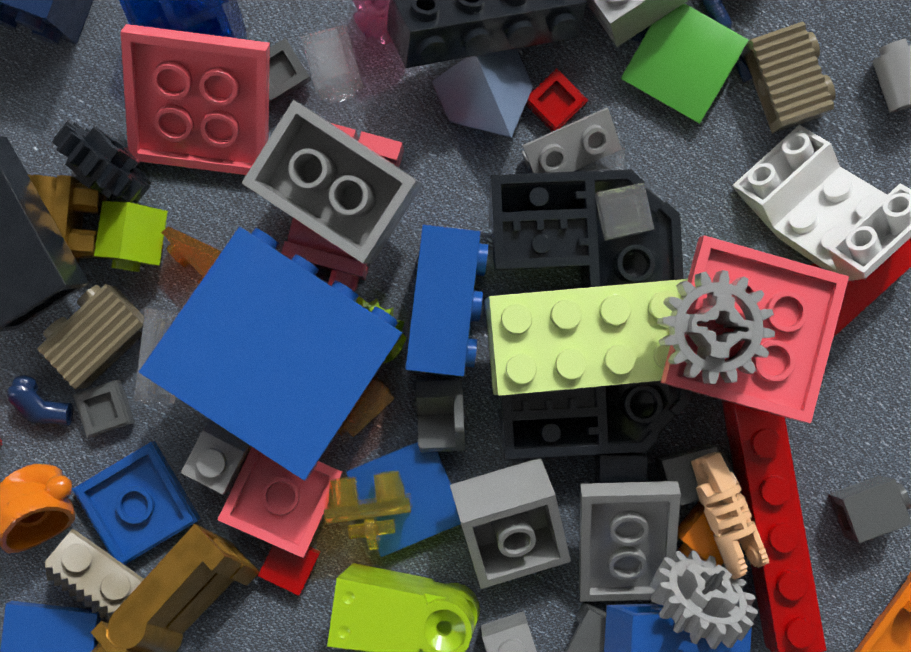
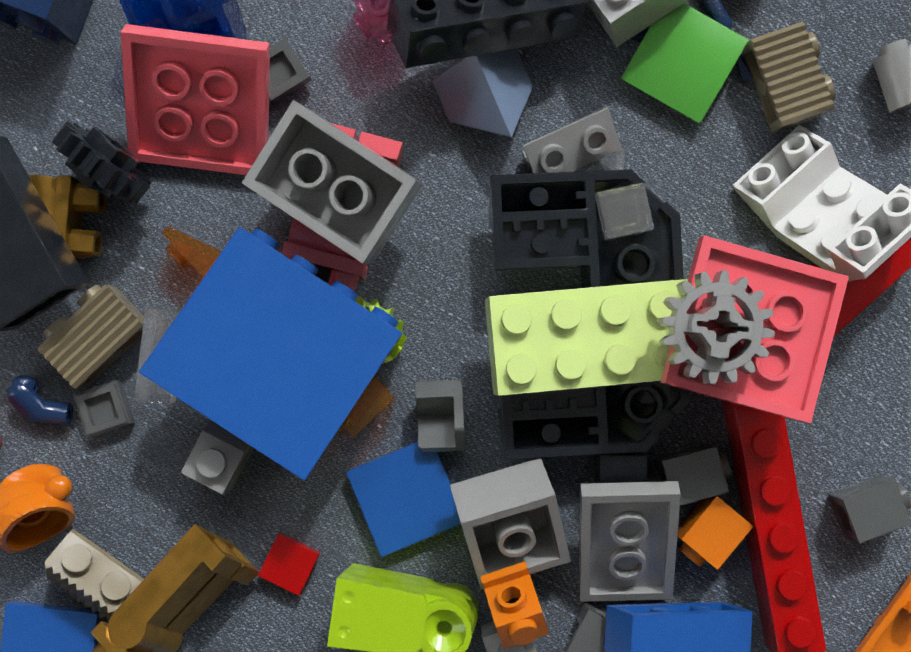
blue tile [72,441,201,565] -> none
lime brick [94,201,168,272] -> none
coral plate [217,447,342,559] -> none
clear brick [301,24,364,103] -> none
clear yellow hips [324,470,413,550] -> none
blue brick [406,225,489,377] -> none
red tile [526,68,589,132] -> none
light grey gear [650,551,758,649] -> none
light nougat hinge [691,452,770,580] -> none
none -> orange brick [480,561,549,649]

